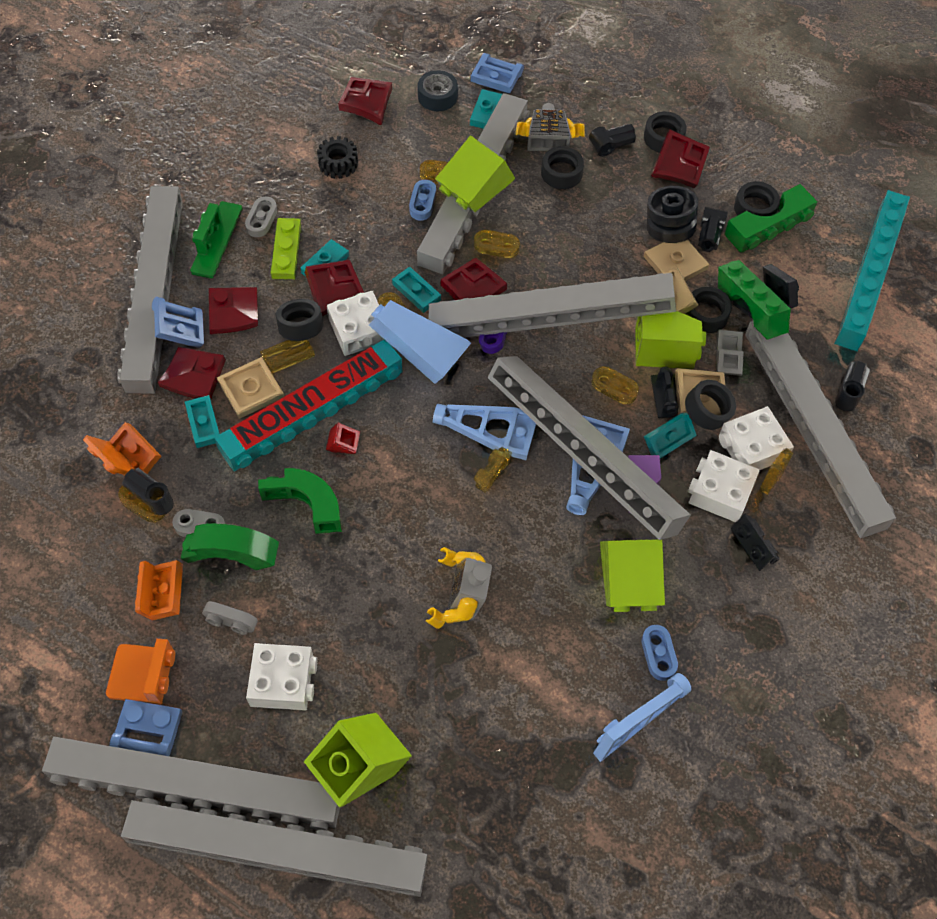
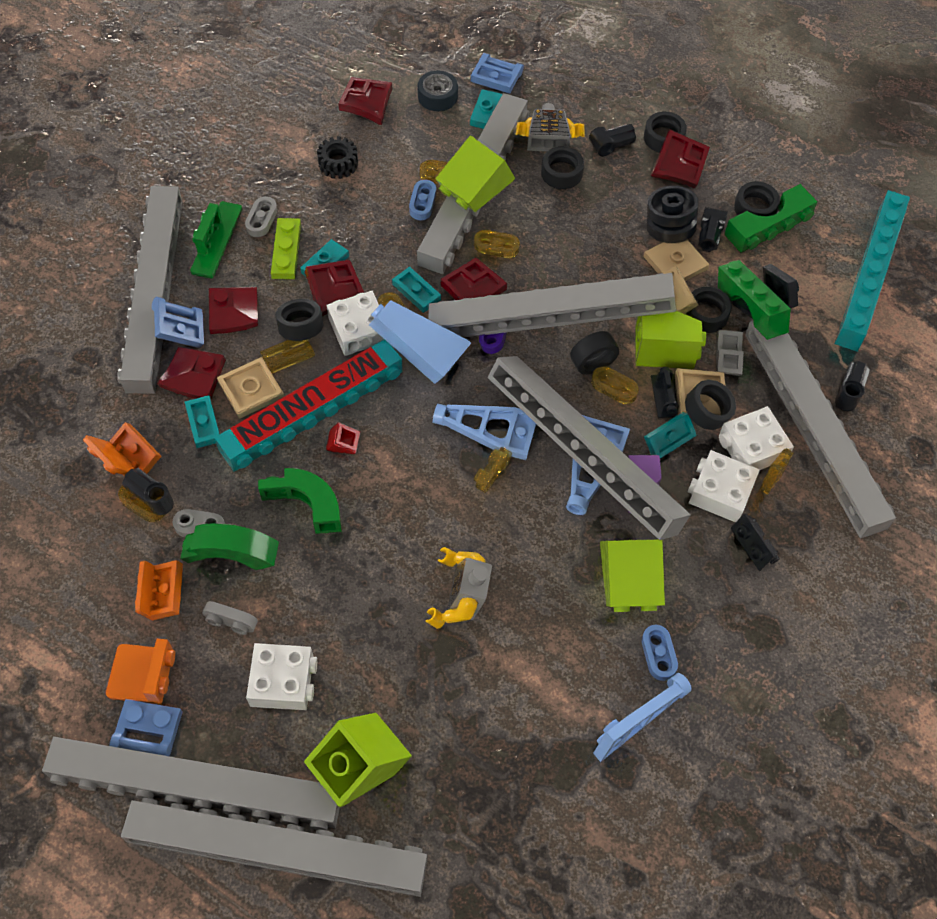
none -> black tyre [570,331,620,375]

